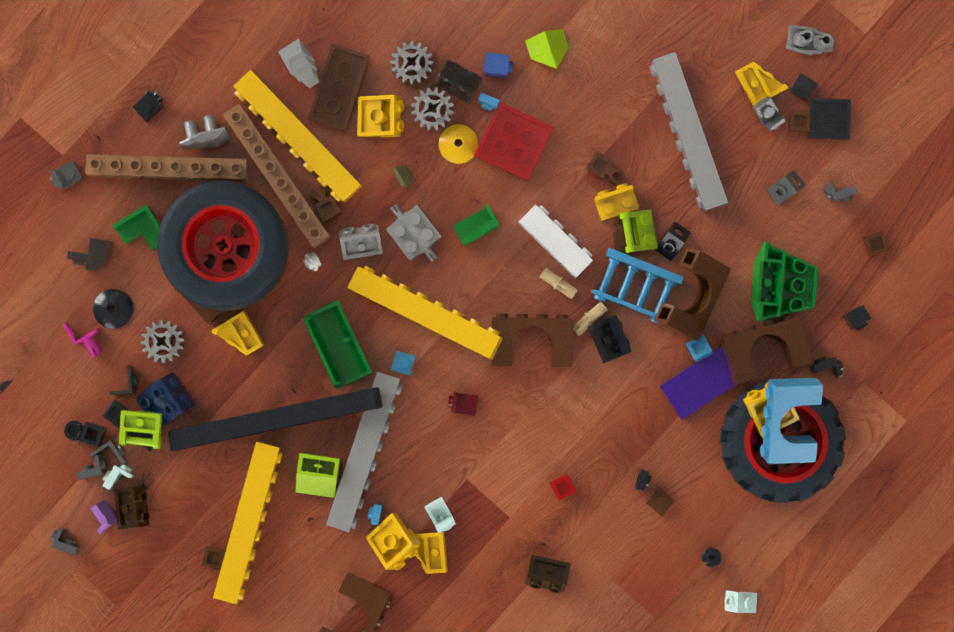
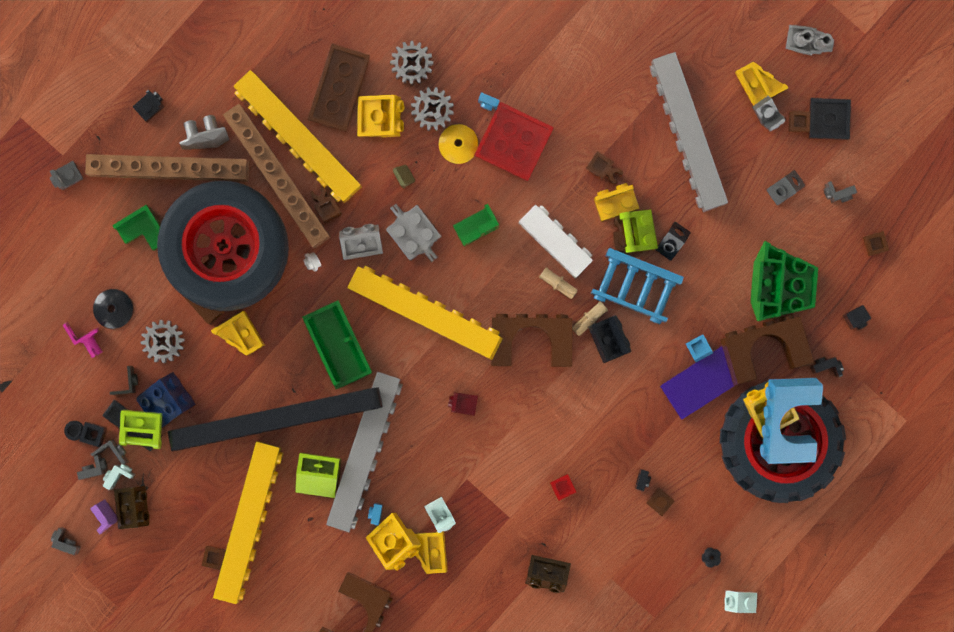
clear smoke brick [67,238,114,271] -> none
light grey connector [278,39,320,89] -> none
dark azure plate [391,351,416,375] -> none
clear smoke brick [434,60,483,104] -> none
blue brick [483,52,513,78] -> none
lime slope [525,29,569,69] -> none
reddish brown arch [654,247,731,341] -> none
black plate [789,73,817,101] -> none

